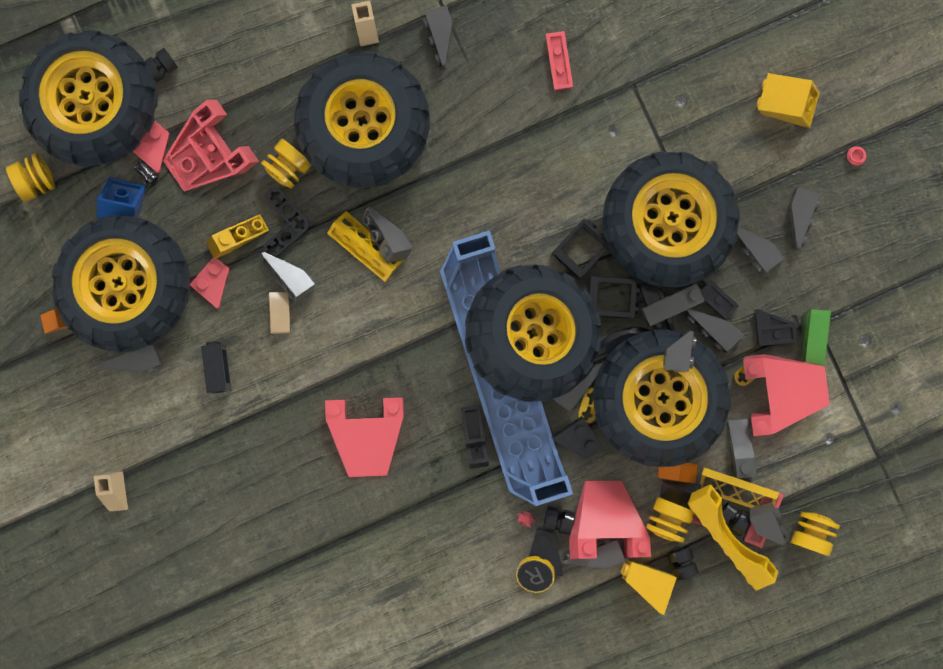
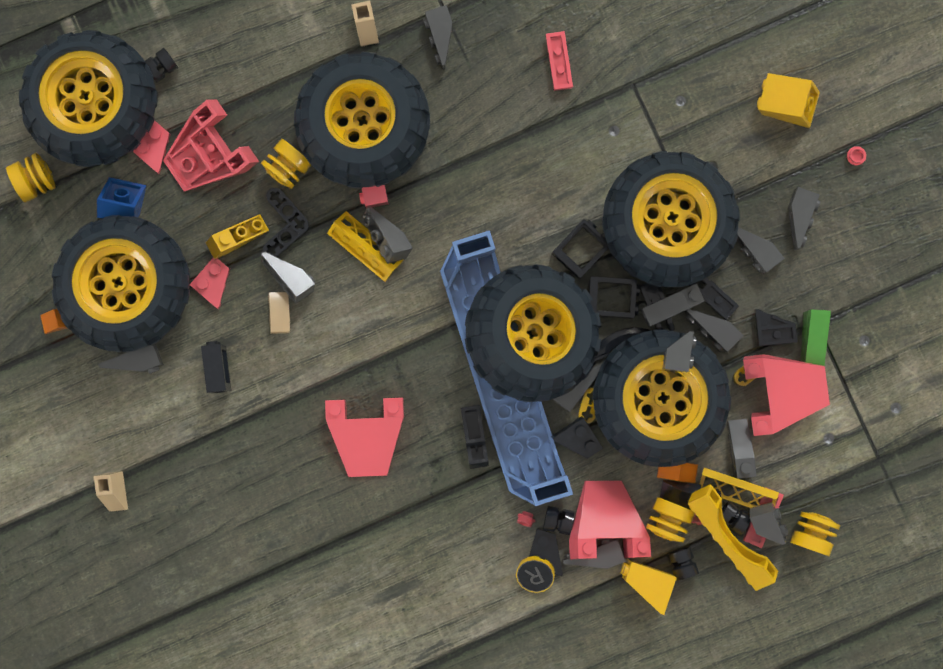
black pin [134,161,159,185] -> none
none -> coral brick [359,185,388,209]

